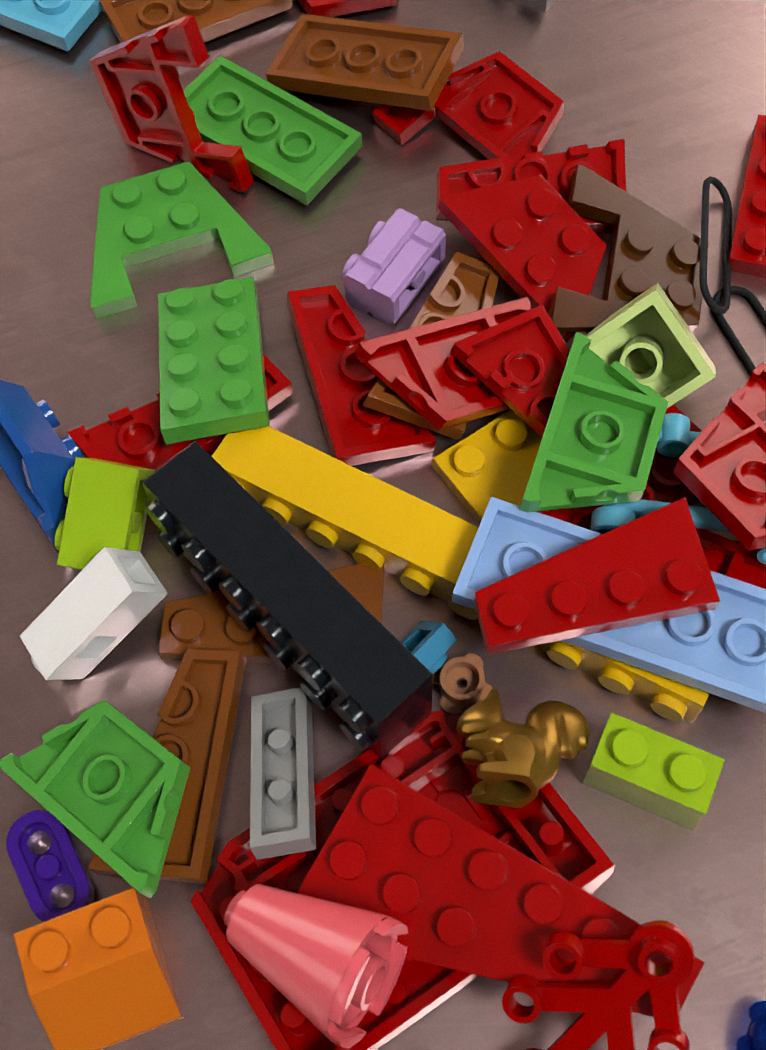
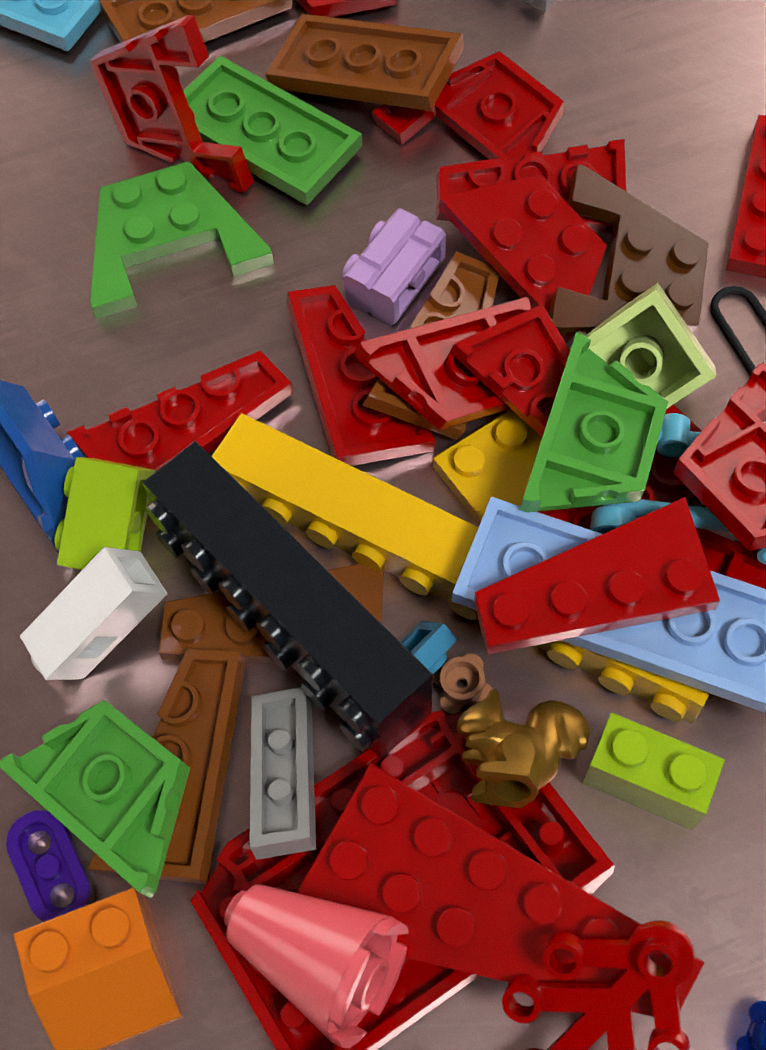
bright green plate [158,277,270,444] -> none
black piece [699,176,732,314] -> none

